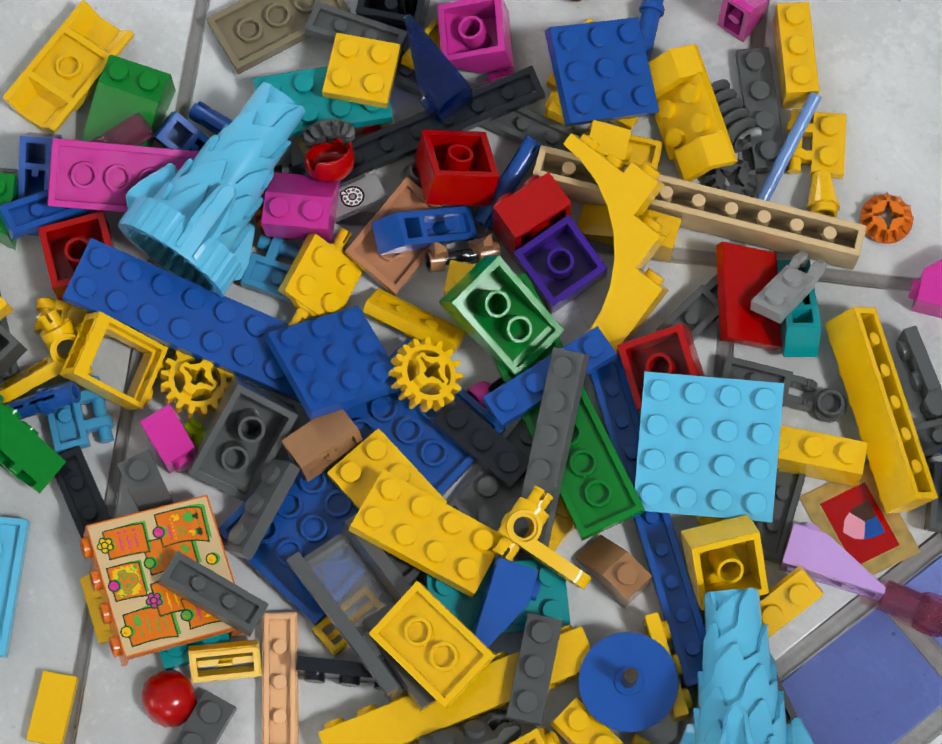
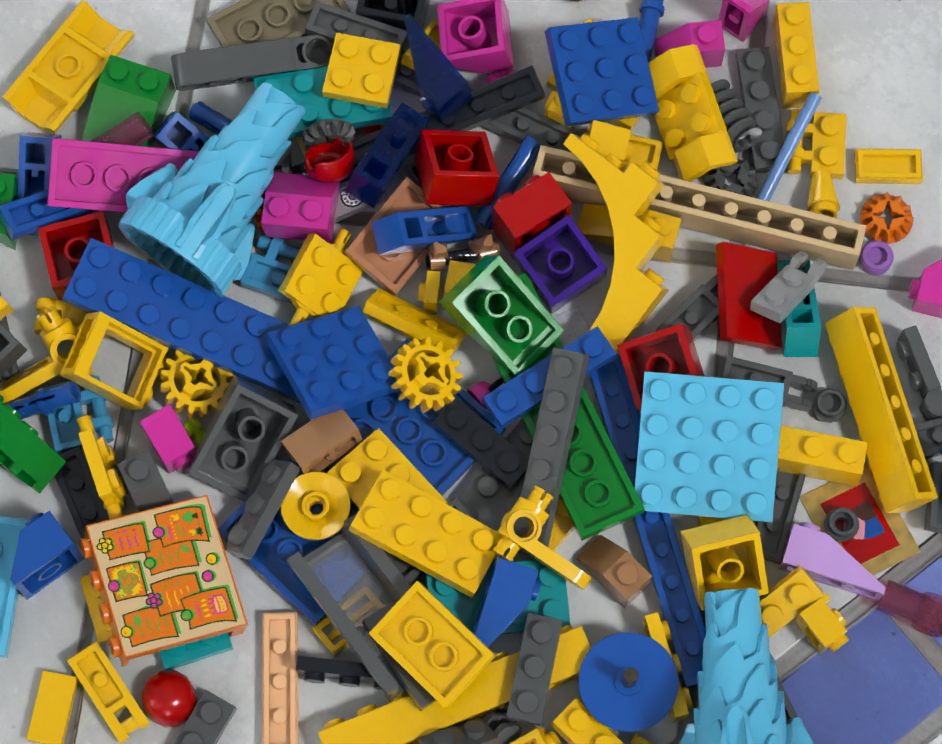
dark grey plate [158,551,269,637] -> none
yellow tile [188,639,262,683] -> none
none -> blue slope [10,510,84,600]
none -> yellow plate [67,641,151,744]
none -> yellow plate [77,415,128,519]
none -> dark grey piece [171,35,333,91]
none -> yellow dish [281,472,351,540]
none -> clear blue slope [346,103,430,208]
none -> yellow plate [418,270,441,314]
none -> dark pink slope [654,20,725,68]
none -> yellow brick [795,593,849,654]
none -> dark grey plate [824,507,859,542]
none -> yellow tile [854,149,923,184]
none -> medium lavender tile [859,240,894,276]

